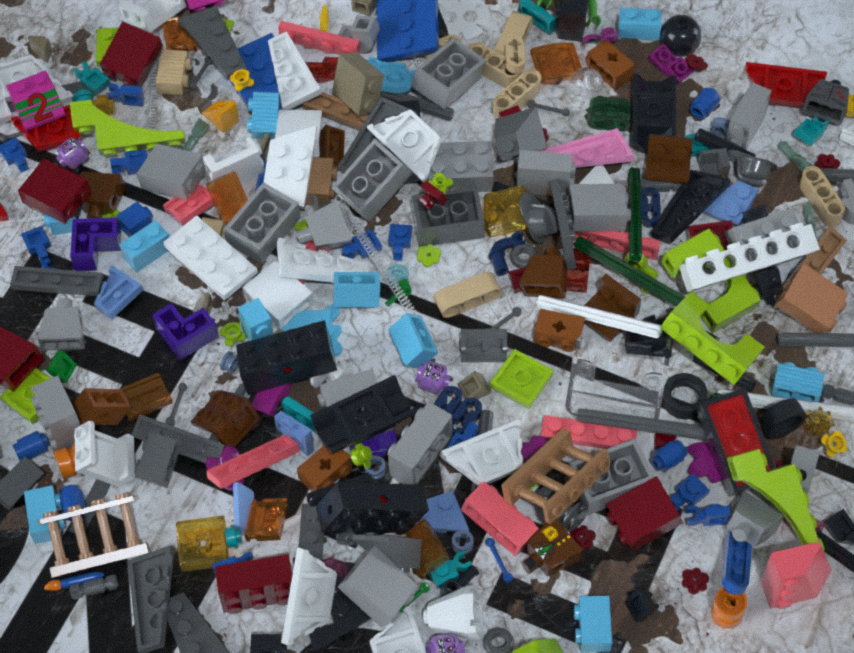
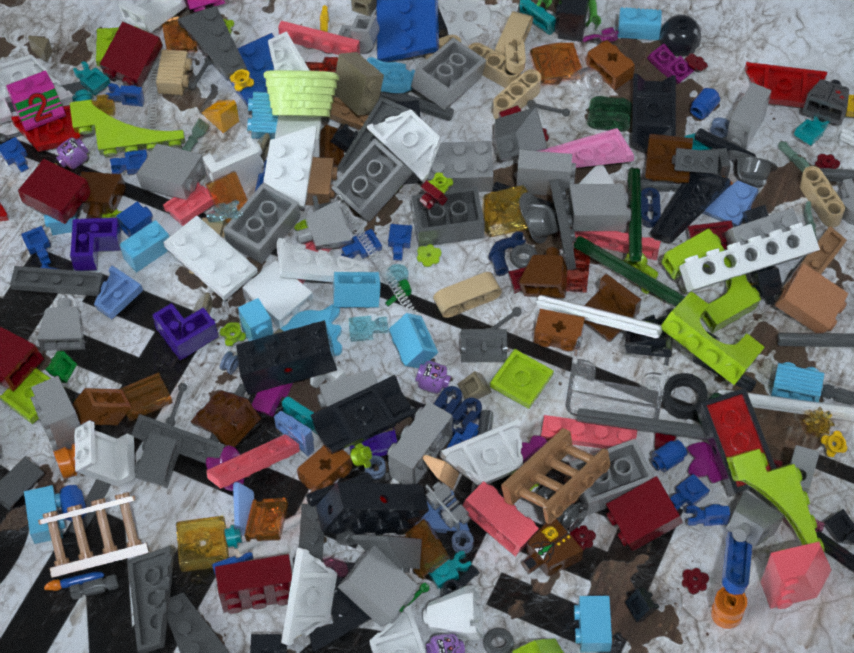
blue brick [12,431,49,461] -> none
blue hinge [485,538,513,583] -> none
black tyre [759,398,806,439] -> none
none -> clear light blue plate [206,200,243,222]
none -> yellowish green piece [264,70,339,117]
none -> black tile [330,123,358,152]
none -> clear light blue plate [349,316,389,342]
none -> light nougat slope [422,455,459,489]
none -> light grey hinge [425,482,471,531]
none -> dark grey hinge [672,148,719,174]

